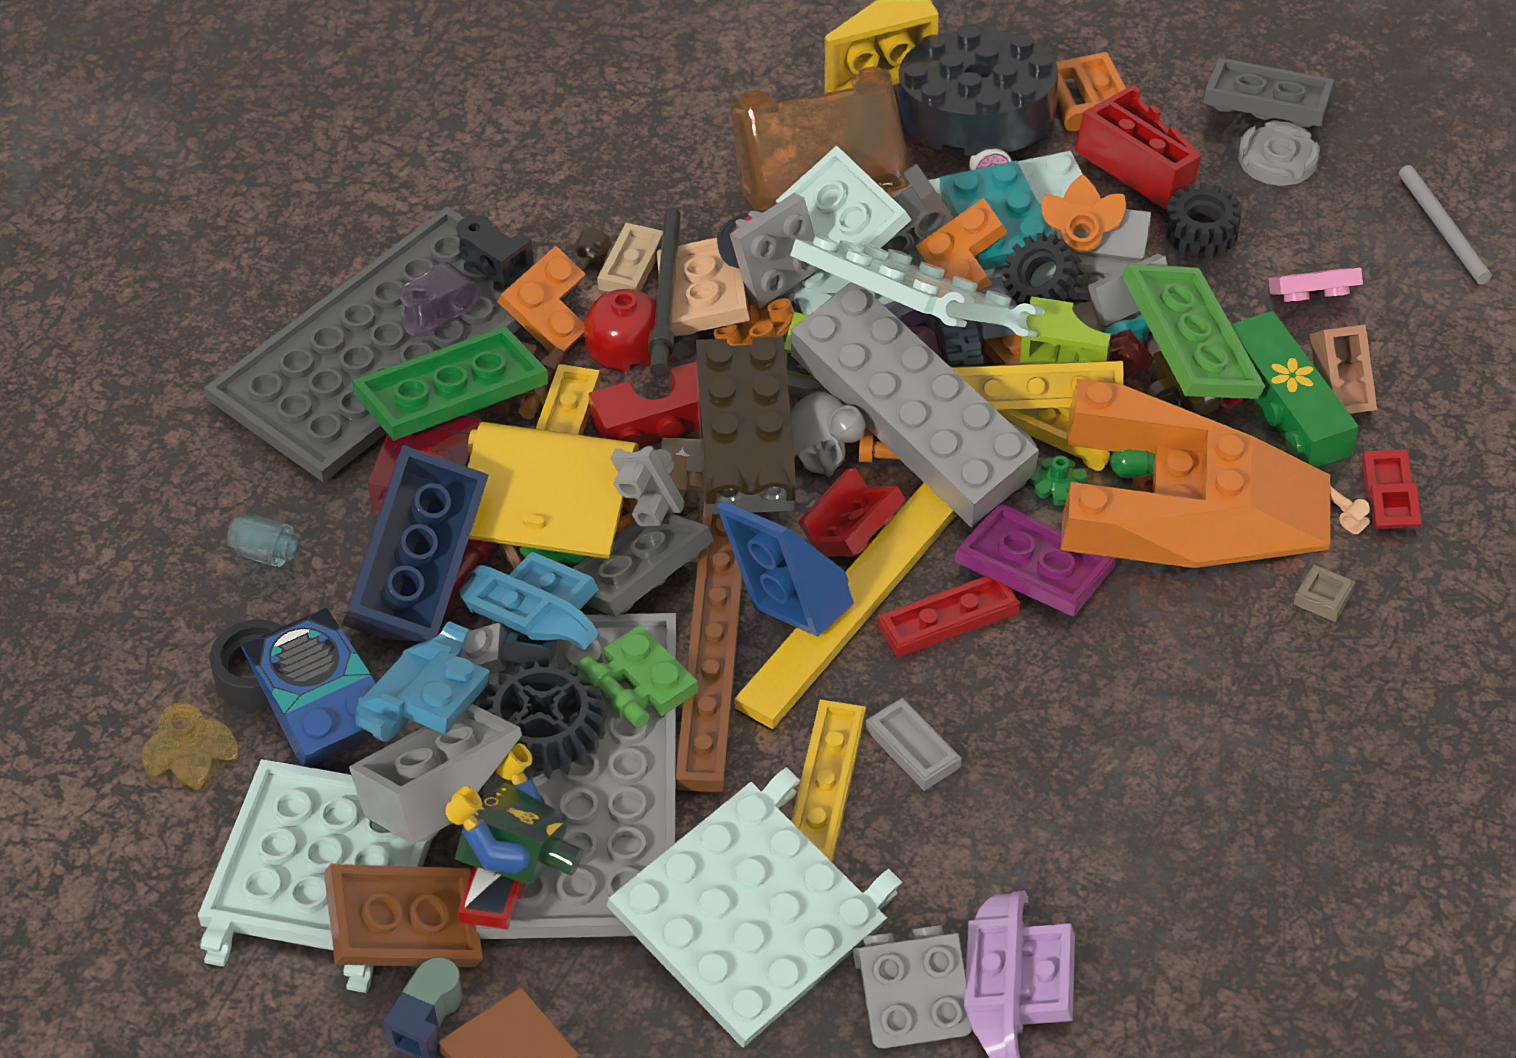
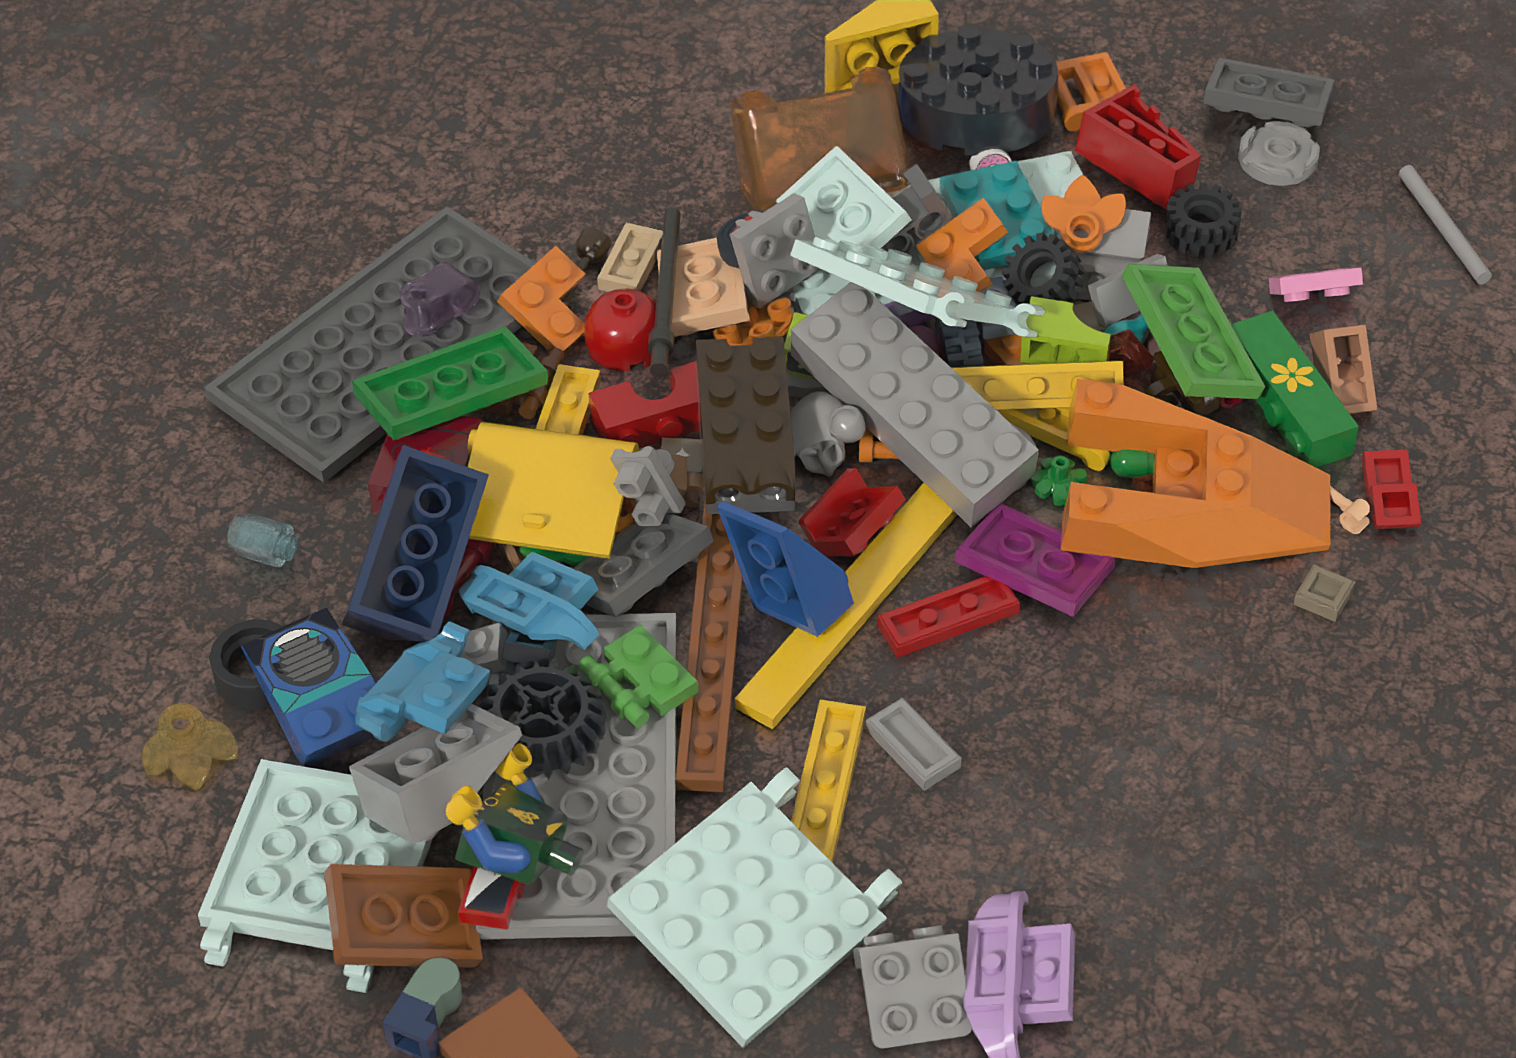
black leg [456,215,534,289] -> none

